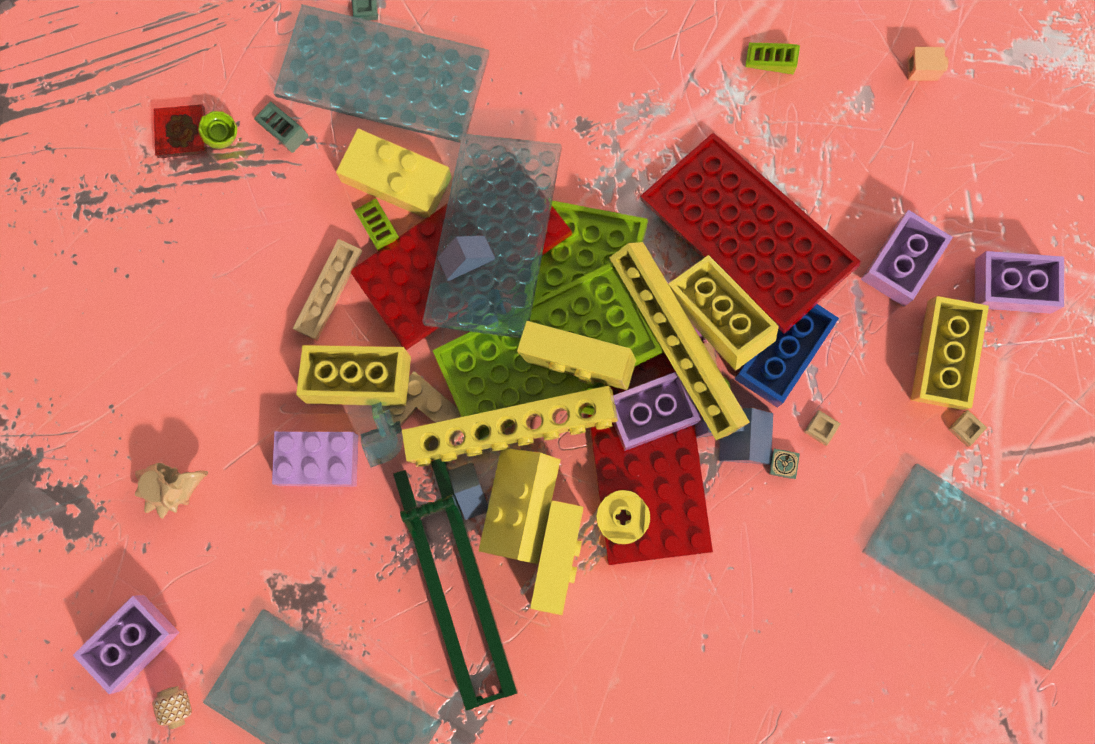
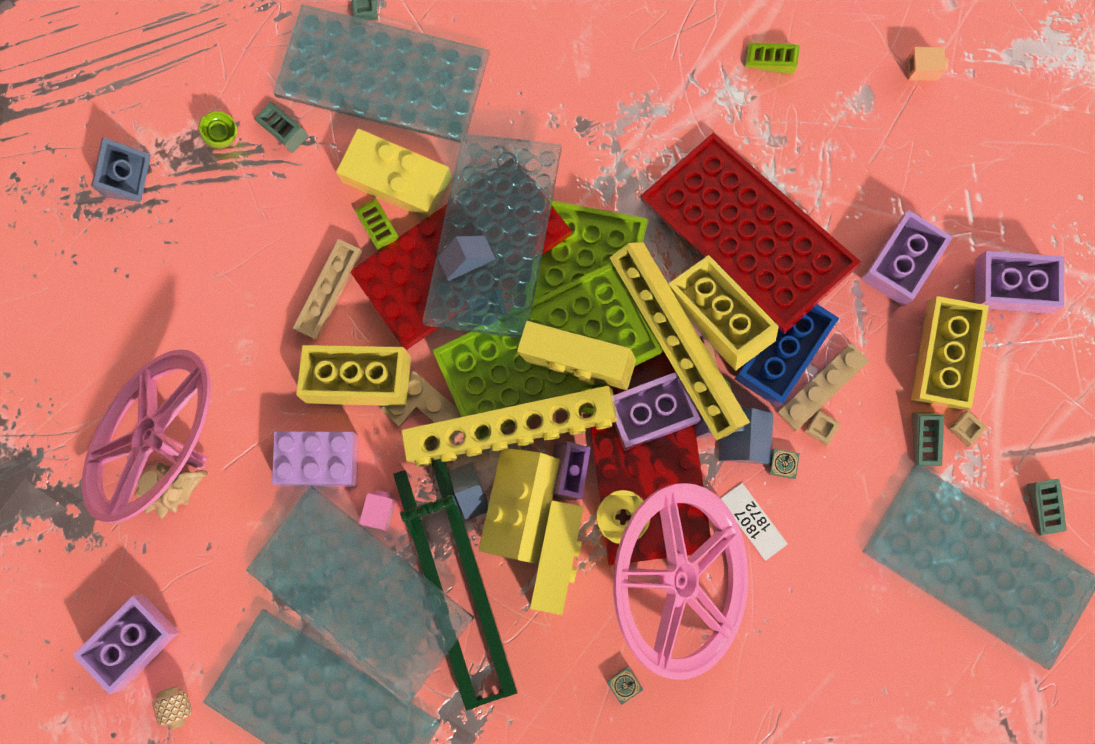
clear red tile [153,104,207,158] -> none
clear light blue brick [360,402,403,468] -> none
none -> bright pink wheel [81,349,211,523]
none -> sand blue slope [91,137,151,202]
none -> clear light blue plate [246,486,475,705]
none -> bright pink brick [359,490,396,531]
none -> medium lavender brick [552,442,591,501]
none -> tile [606,667,643,705]
none -> bright pink wheel [613,483,748,680]
none -> white sticker [720,483,788,561]
none -> tan plate [777,343,869,432]
none -> sand green slope [912,412,944,466]
none -> sand green slope [1027,478,1067,536]

